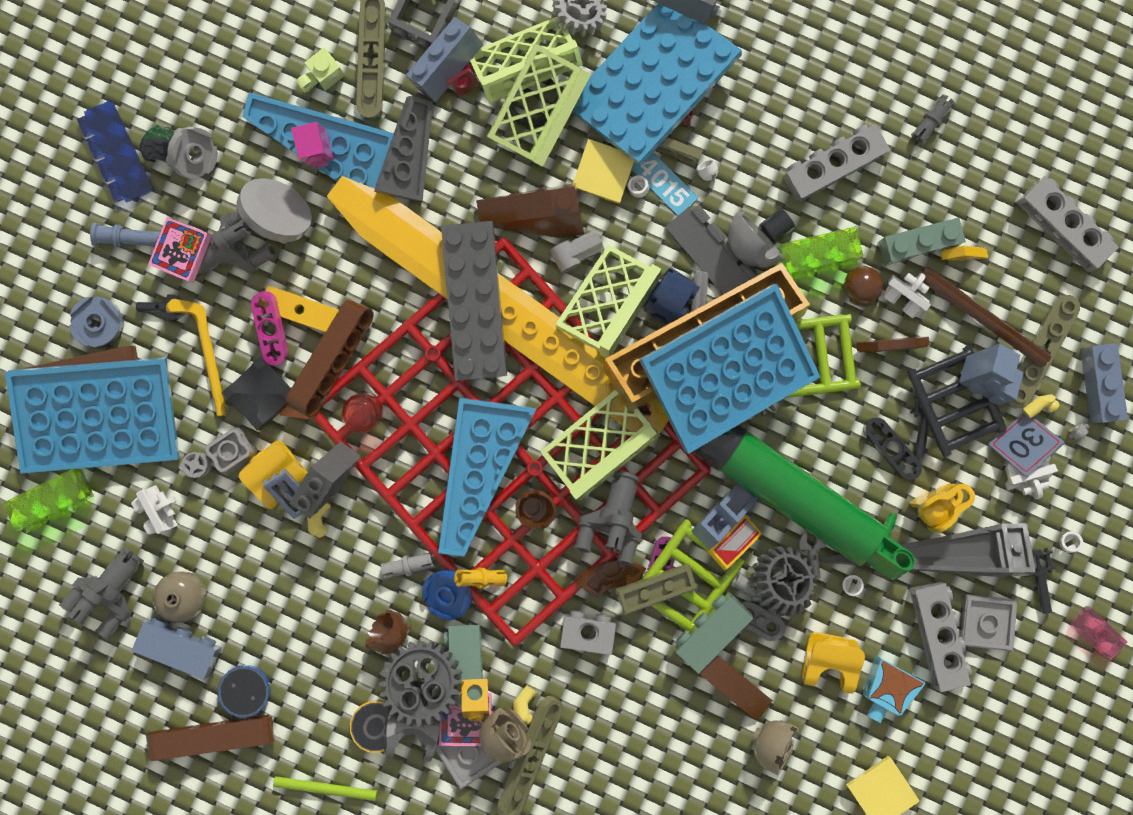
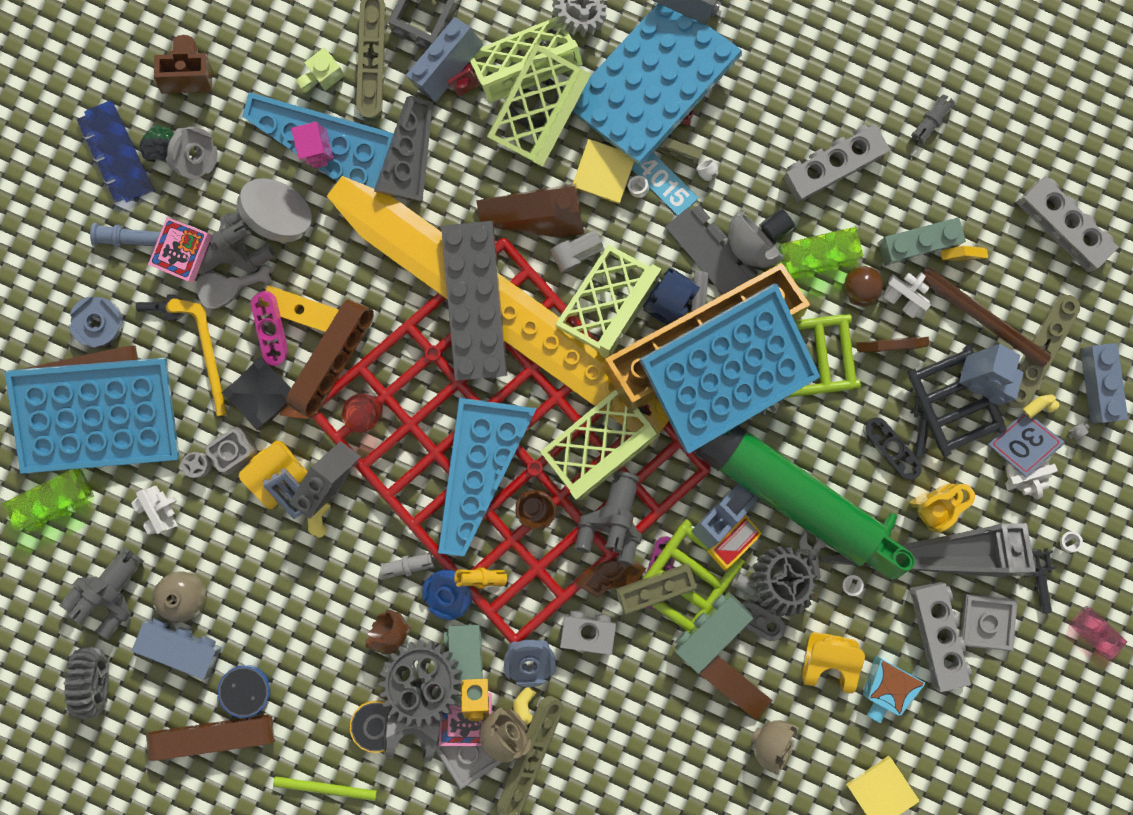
none -> dark grey gear [63,647,109,719]
none -> reddish brown brick [154,34,213,94]
none -> light grey piece [196,264,272,310]
none -> sand blue plate [504,640,556,687]

